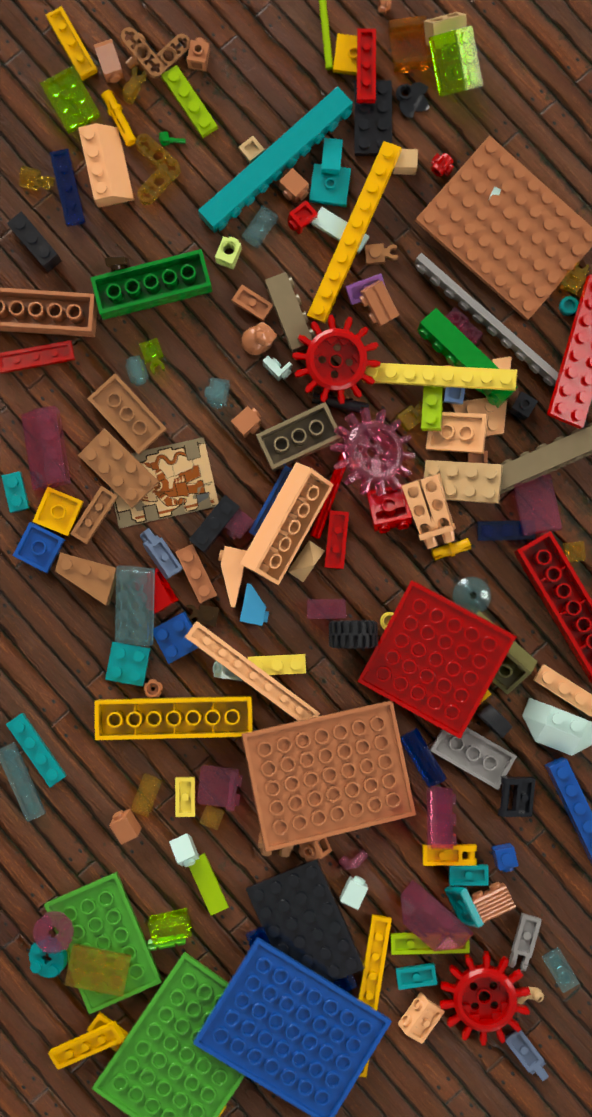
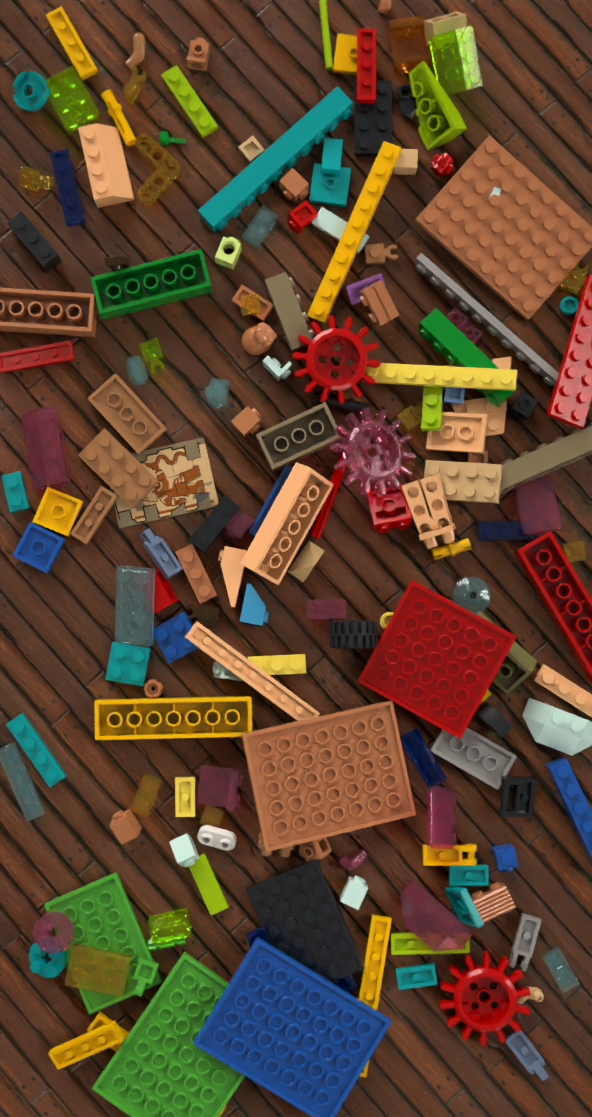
medium nougat wedge [55,553,120,606] -> none
nougat slope [94,39,124,83] -> none
medium nougat beam [120,27,190,78] -> none
red plate [324,510,349,569] -> none
light nougat bracket [398,992,445,1044] -> none
none -> teal plate [13,71,50,112]
none -> bright green plate [133,957,159,996]
none -> white plate [197,825,237,851]
none -> clear yellow plate [240,294,261,316]
none -> lime wedge [409,61,467,150]

